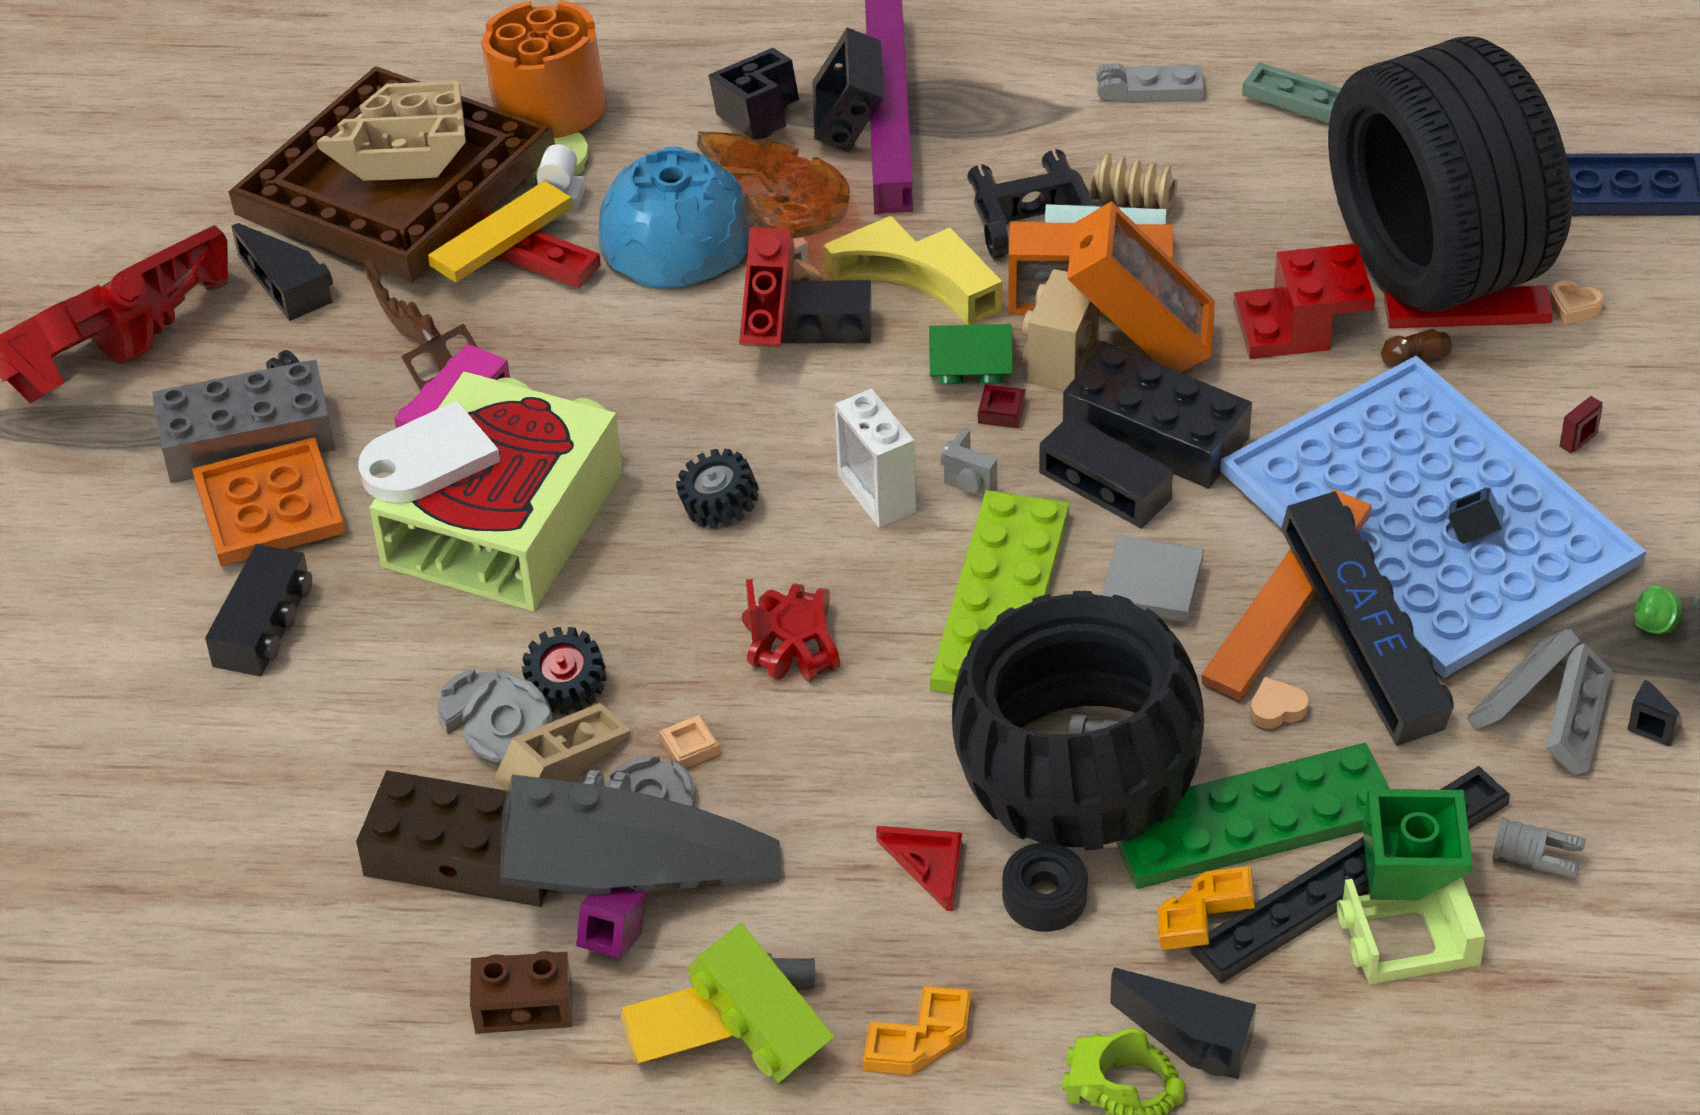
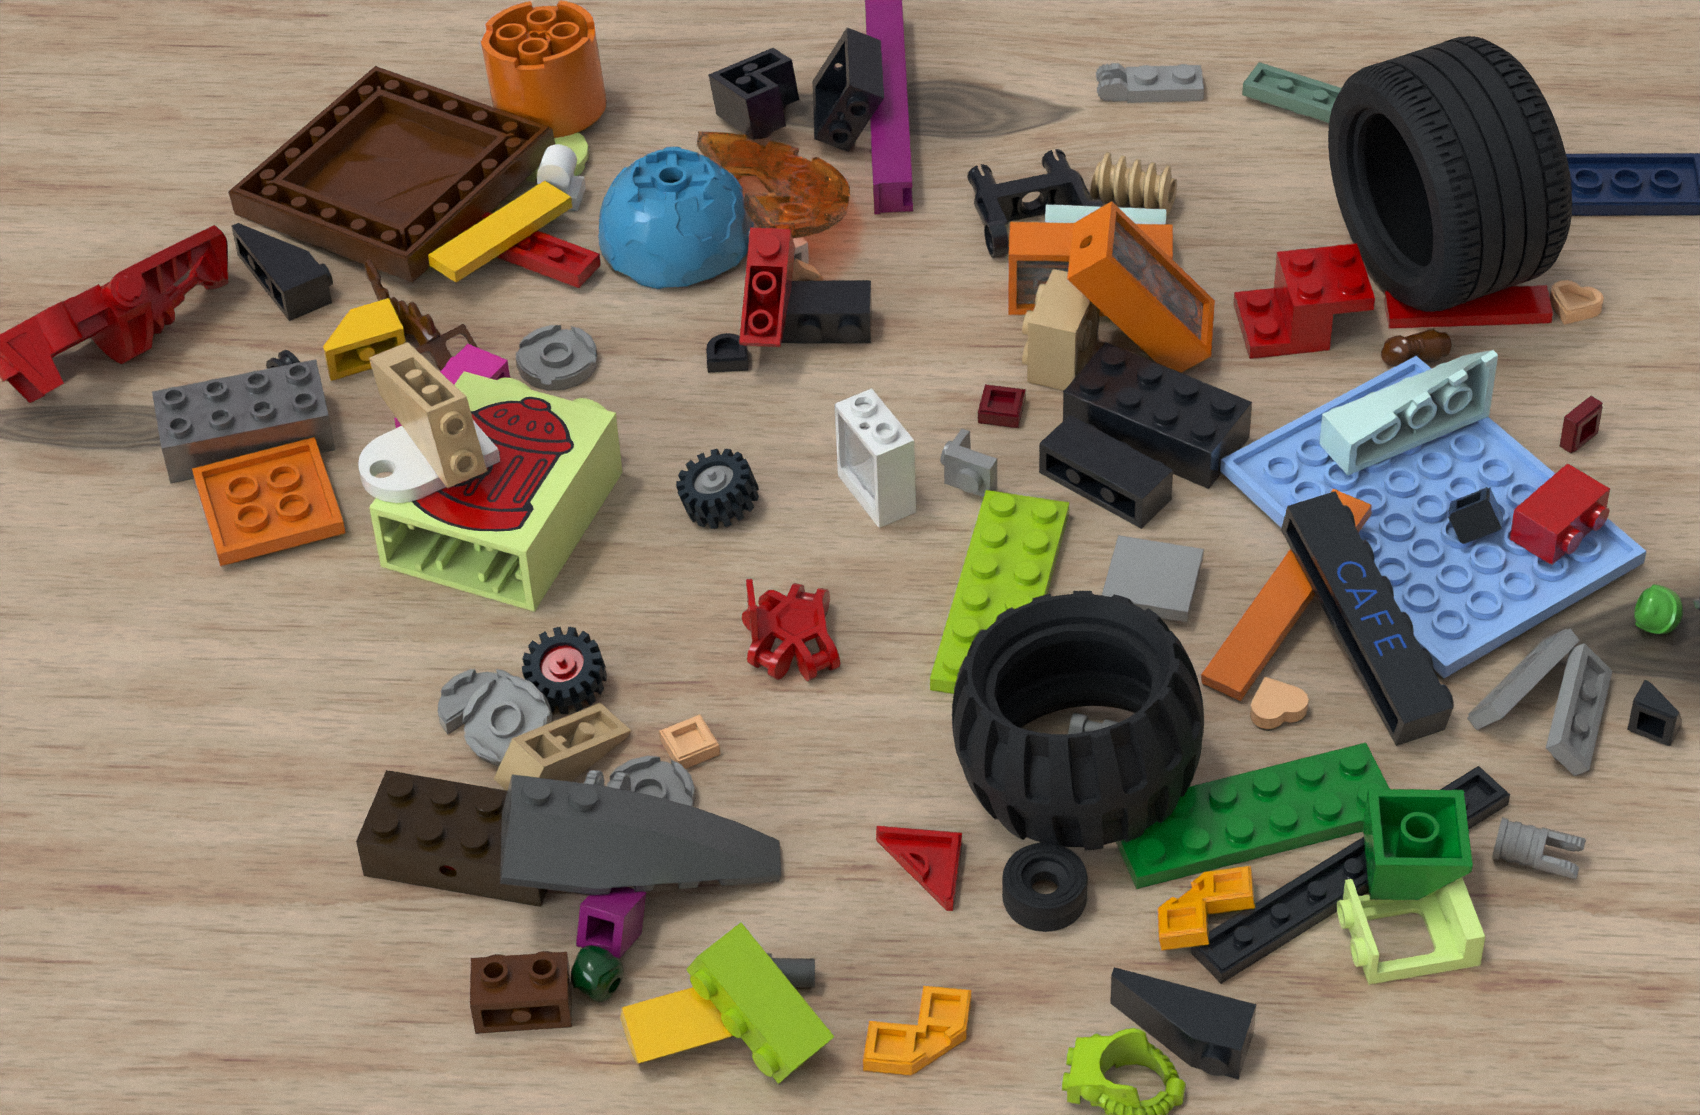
black brick [205,544,312,677] -> none
tan wedge [317,80,466,181] -> none
light yellow arch [823,216,1002,325] -> none
green slope [929,324,1013,384] -> none
none -> yellow slope [323,298,406,381]
none -> tan slope [369,342,487,488]
none -> light grey tile [516,325,597,390]
none -> dark green piece [570,945,624,1002]
none -> black tile [706,333,748,373]
none -> light aqua wedge [1319,350,1498,476]
none -> red brick [1510,463,1610,565]

